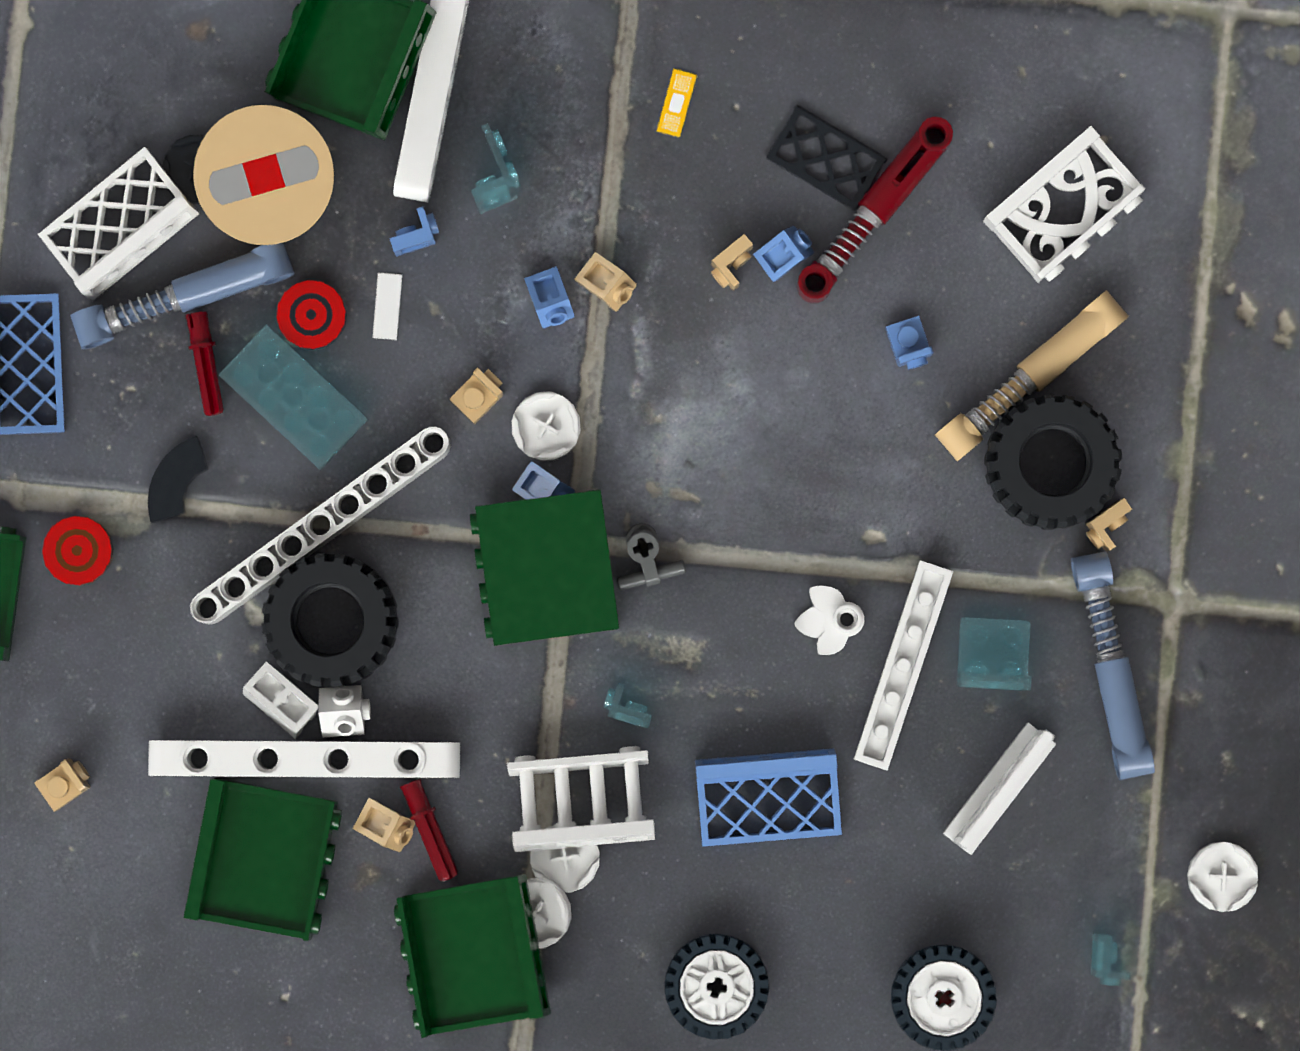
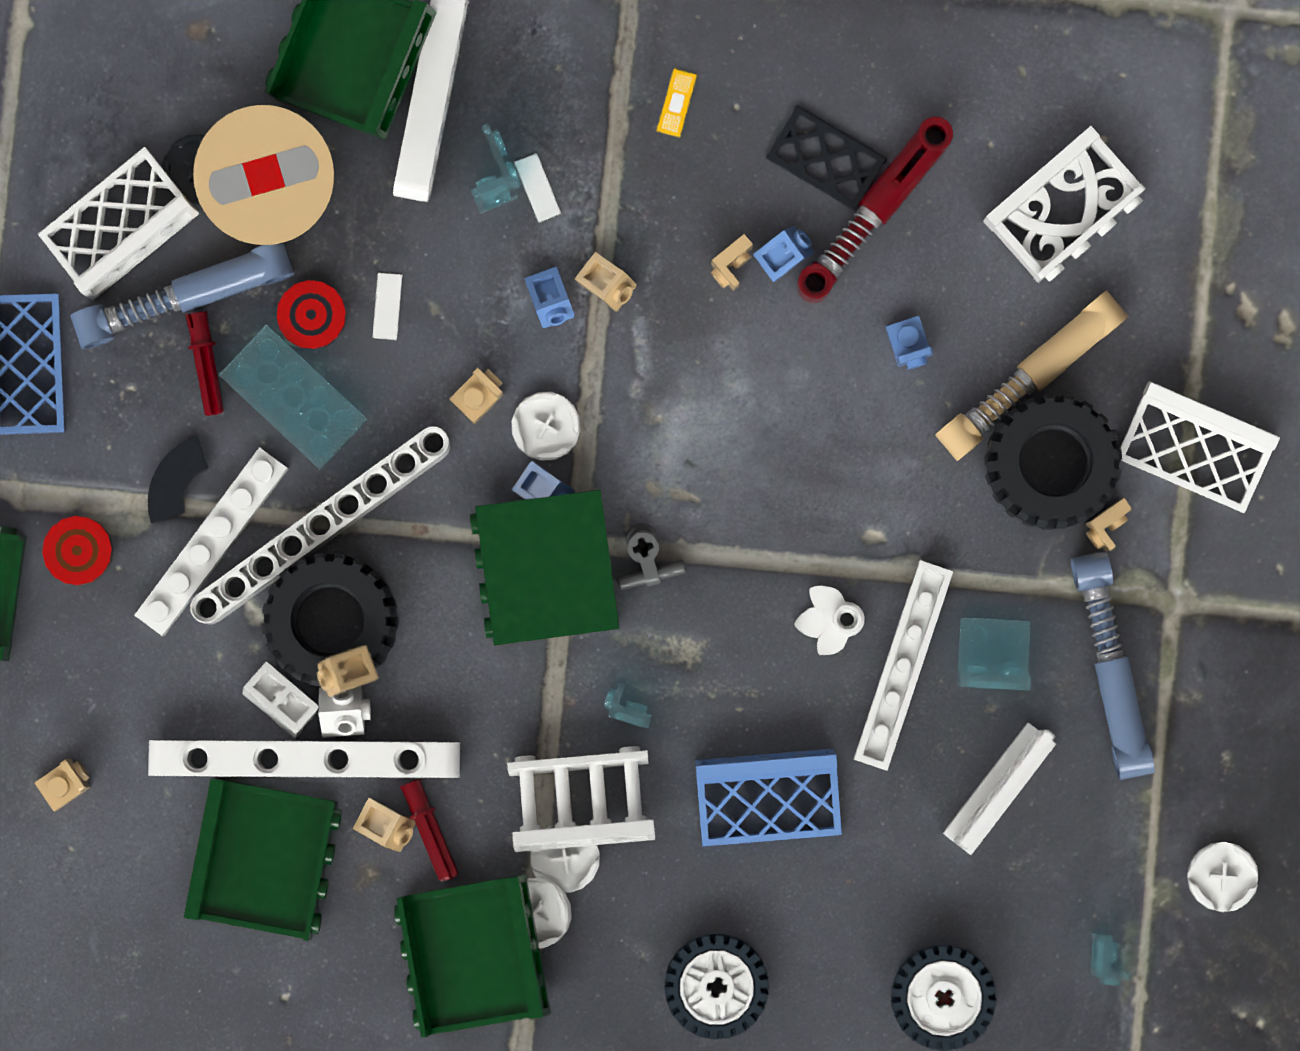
medium blue bracket [389,206,439,257] -> none
none -> white plate [134,447,288,636]
none -> tan bracket [317,645,378,697]
none -> white sticker [514,153,561,222]
none -> white fence [1119,381,1280,513]

